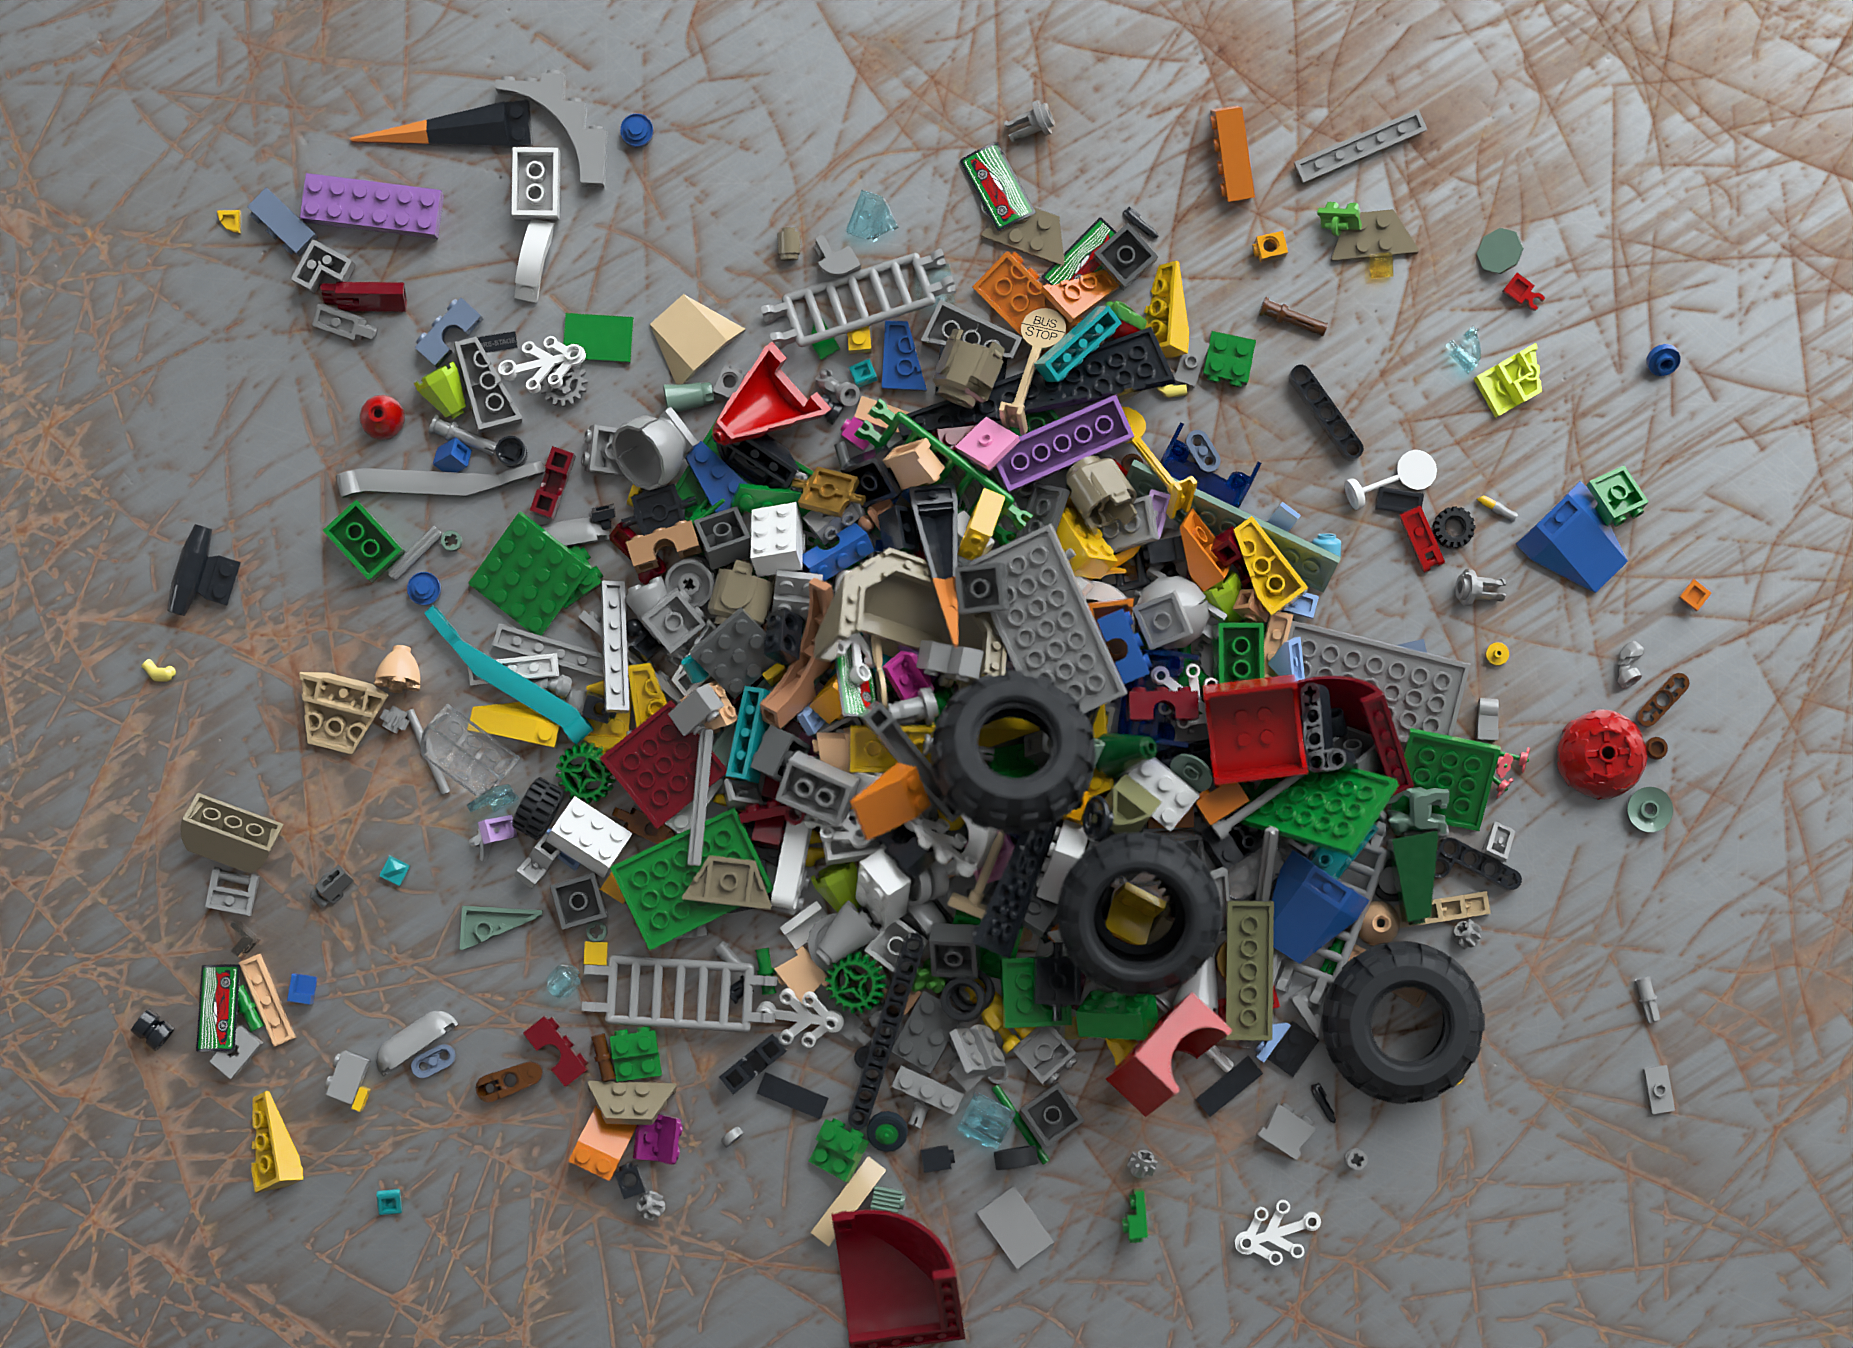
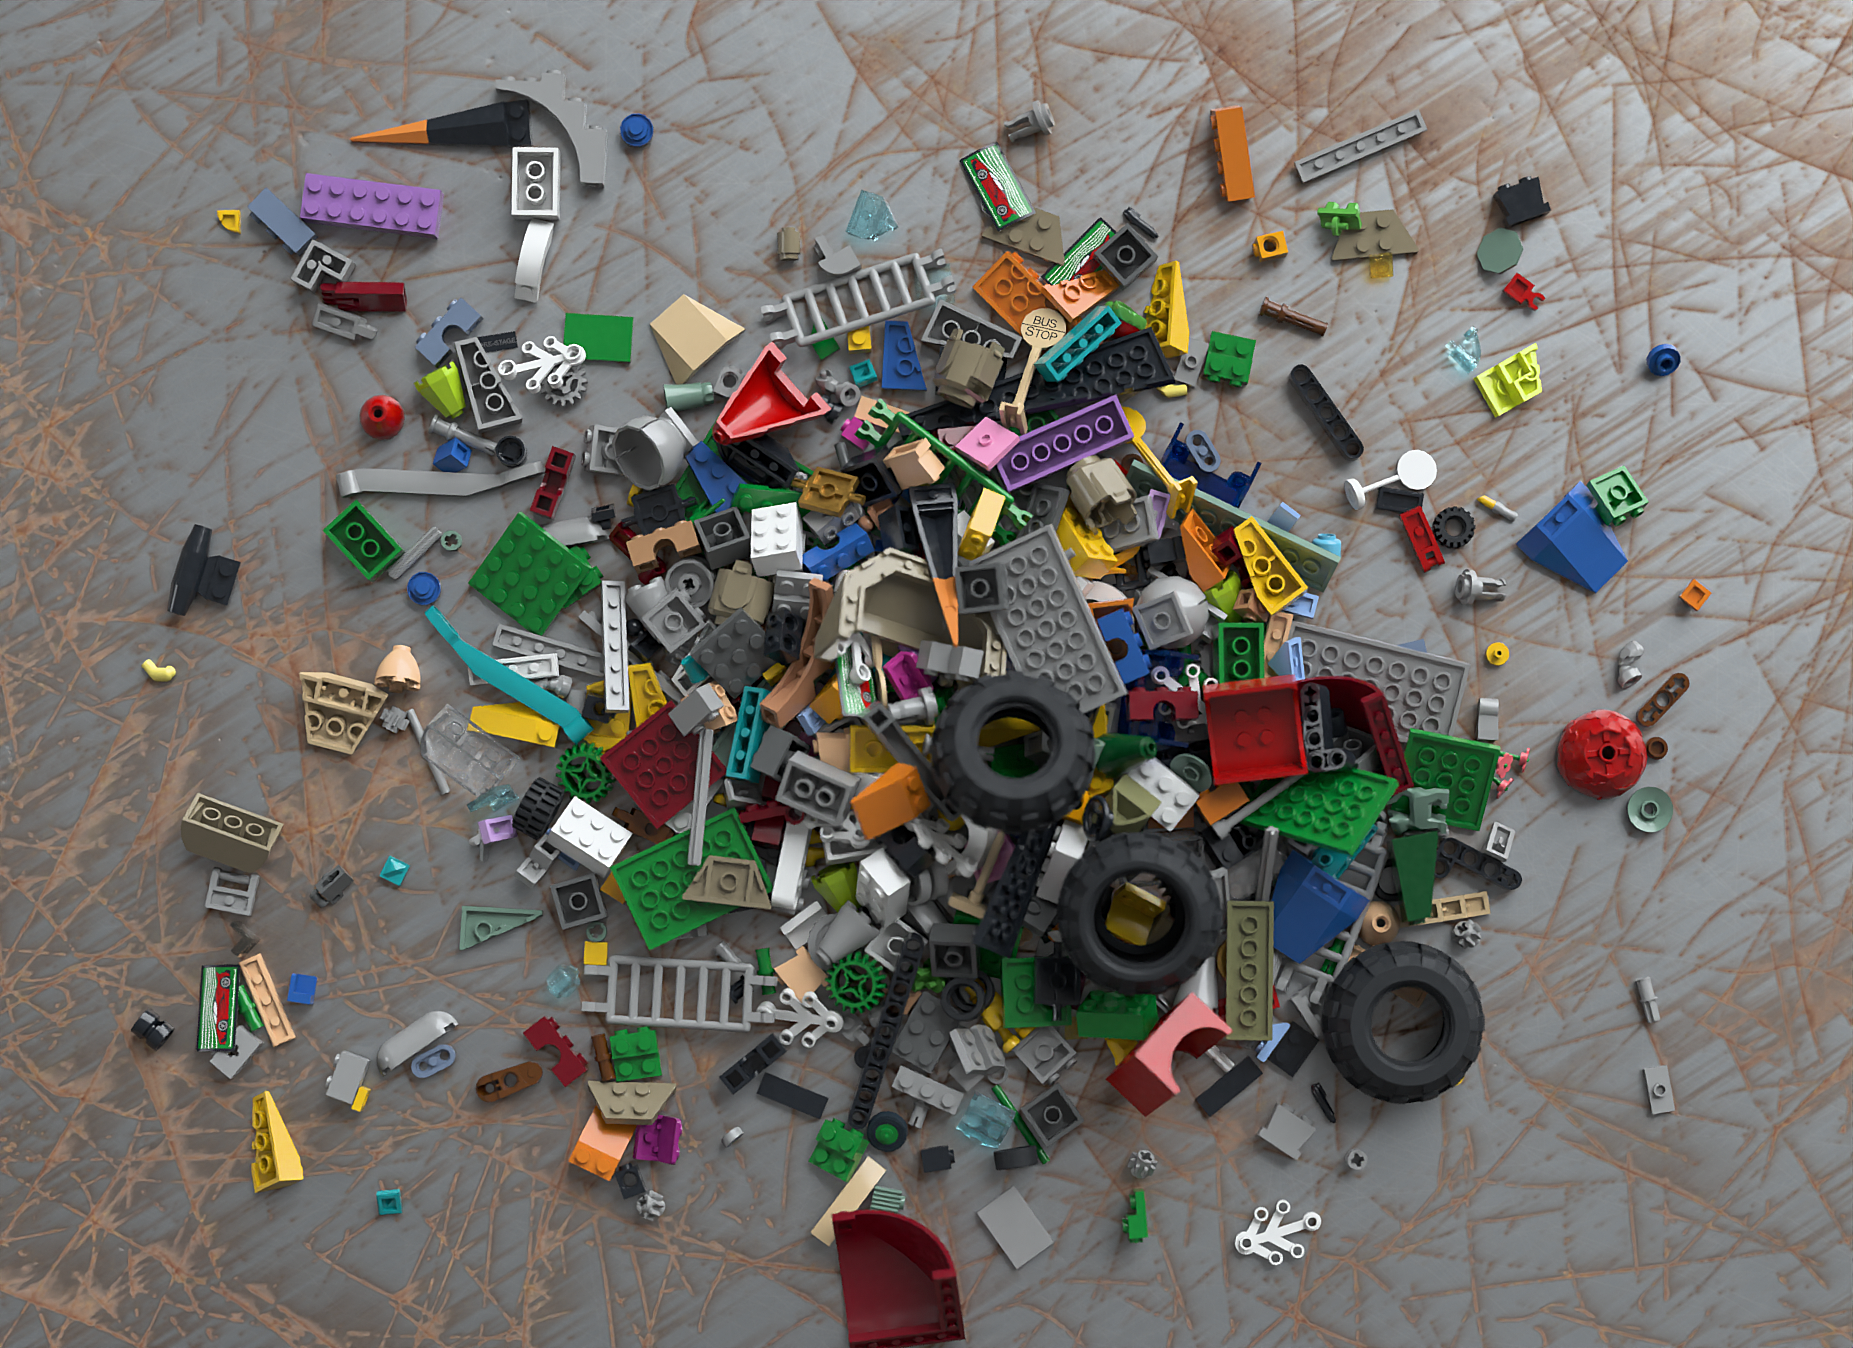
none -> black hips [1493,176,1551,229]

